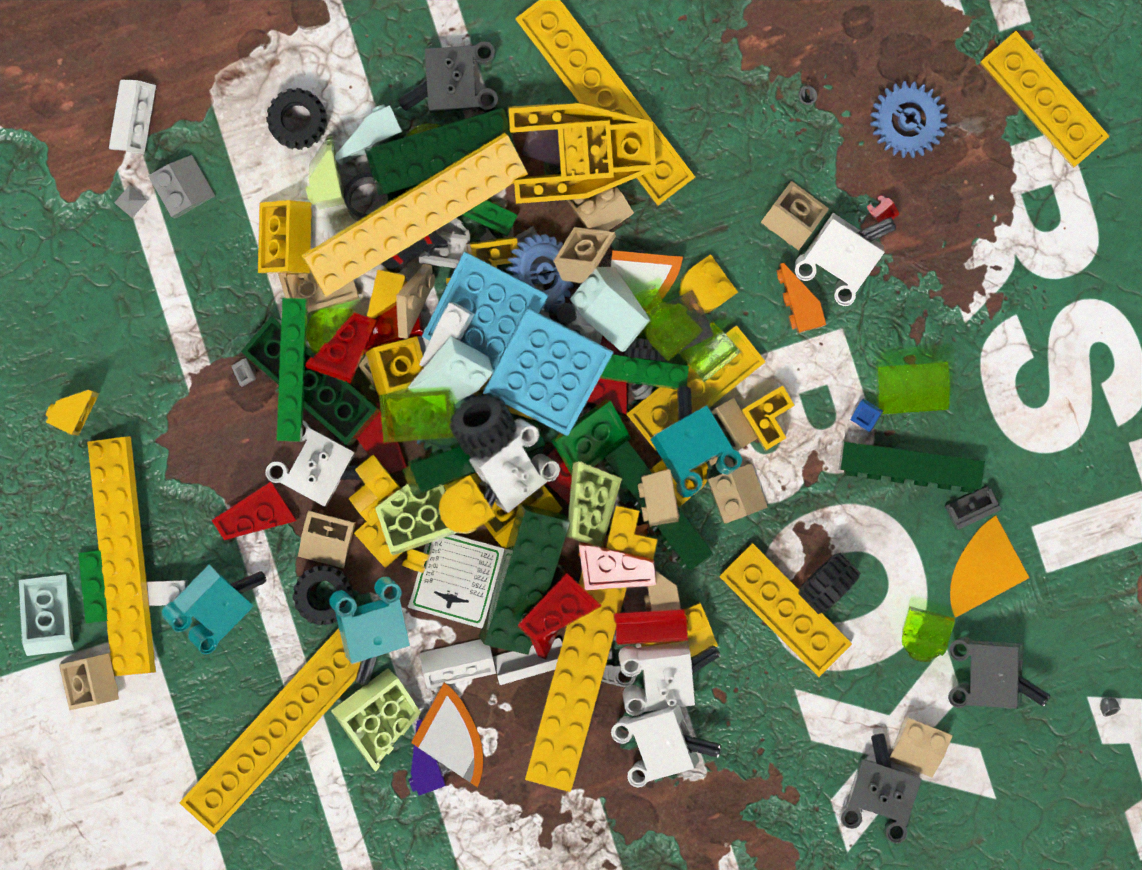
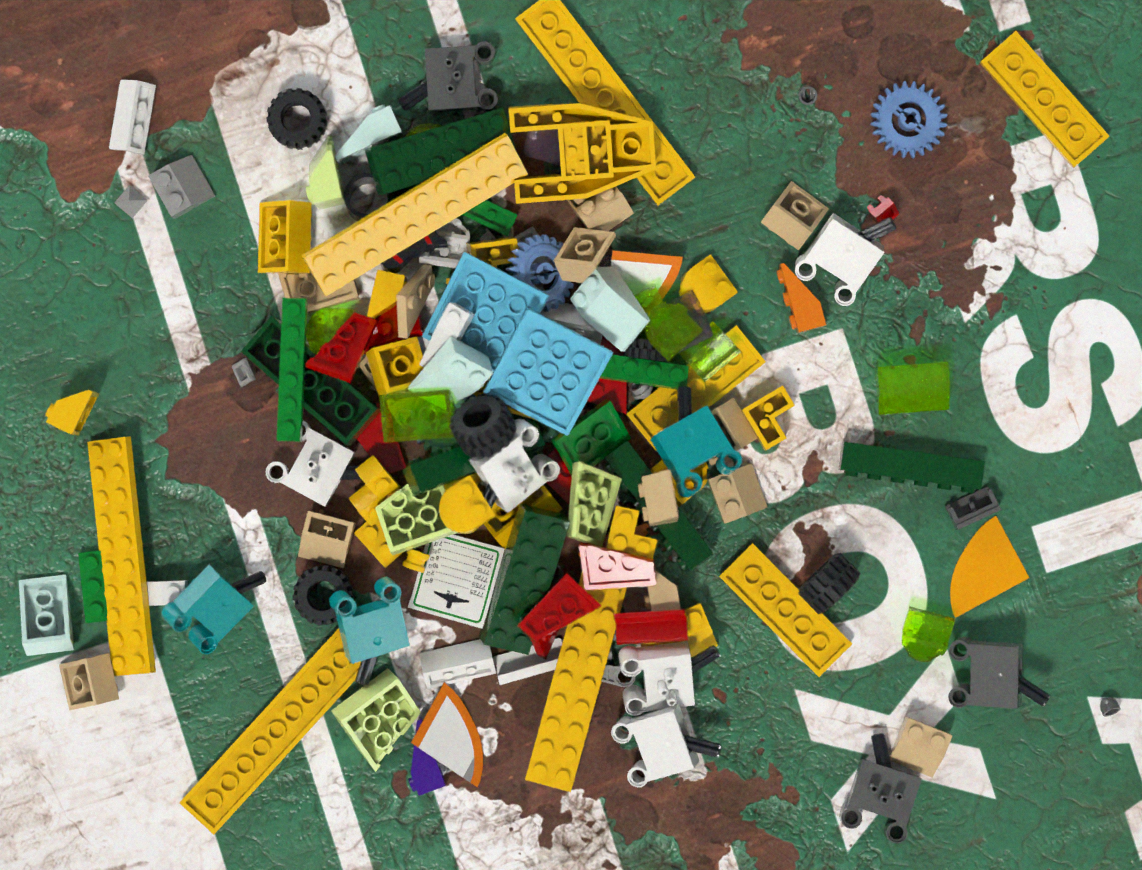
red wing [211,482,297,540] -> none
black leg [549,303,586,337] -> none
blue plate [850,398,883,432] -> none

